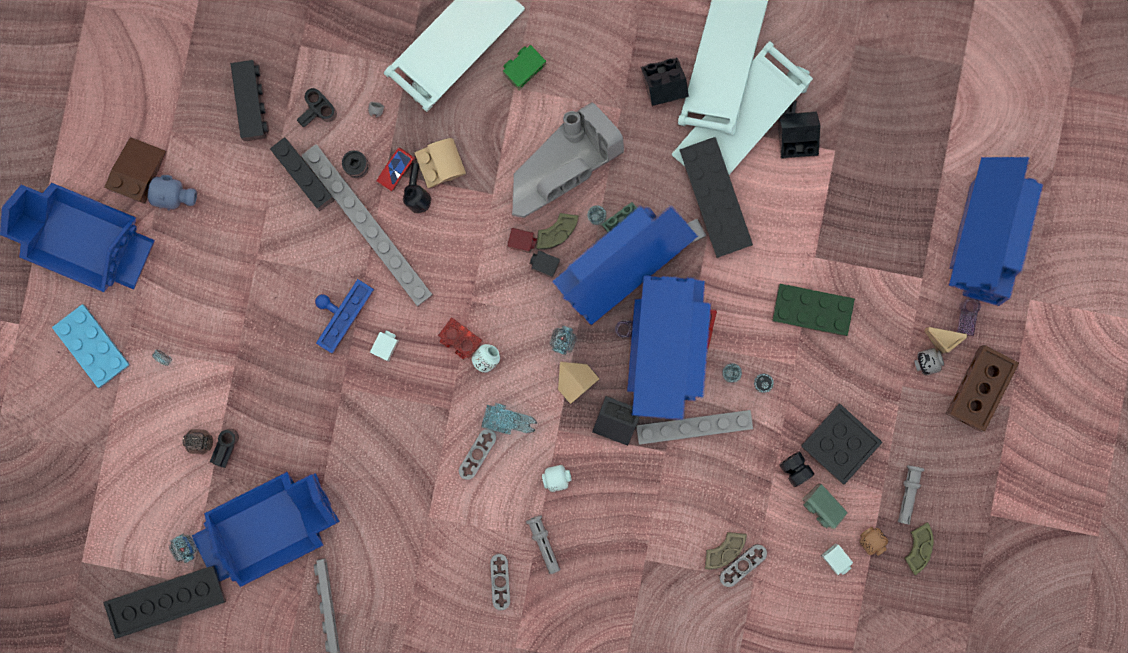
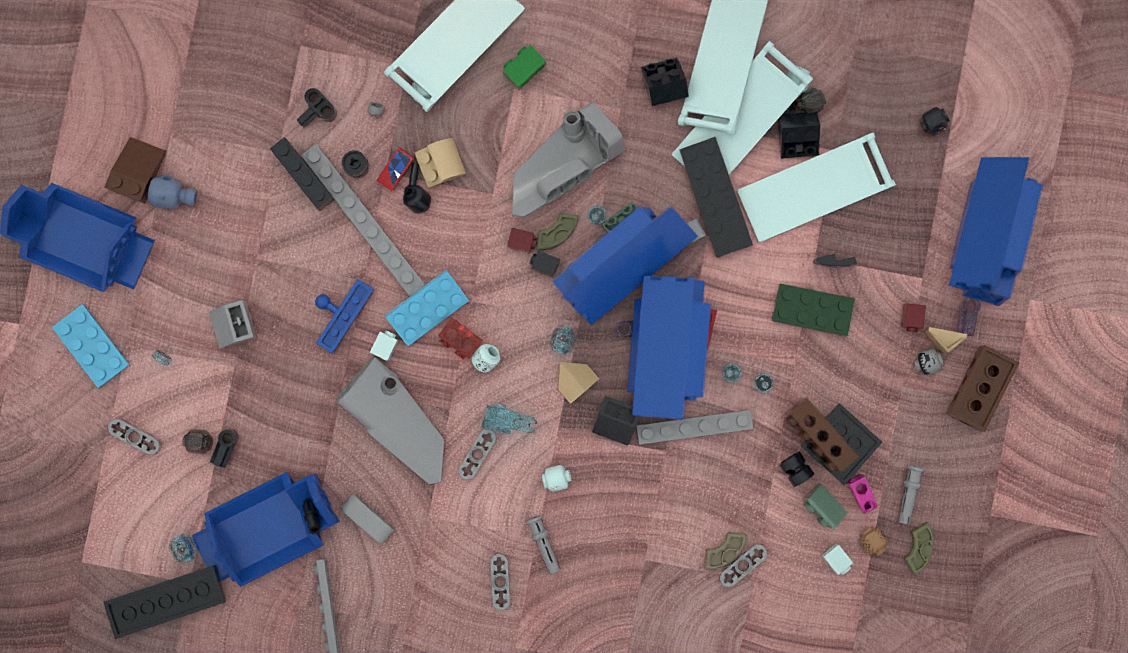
black brick [230,60,269,141] -> none
none -> light grey beam [108,419,161,455]
none -> light grey slope [209,300,257,349]
none -> black axle [302,500,321,534]
none -> light grey panel [337,357,444,484]
none -> light grey beam [340,493,395,544]
none -> medium azure plate [384,270,469,346]
none -> light aqua flag [737,132,896,242]
none -> reddish brown brick [785,398,859,472]
none -> clear smoke head [796,87,826,114]
none -> black slope [813,254,857,268]
none -> dark pink leg [846,474,878,514]
none -> dark red brick [901,303,926,332]
none -> black head [920,107,950,135]

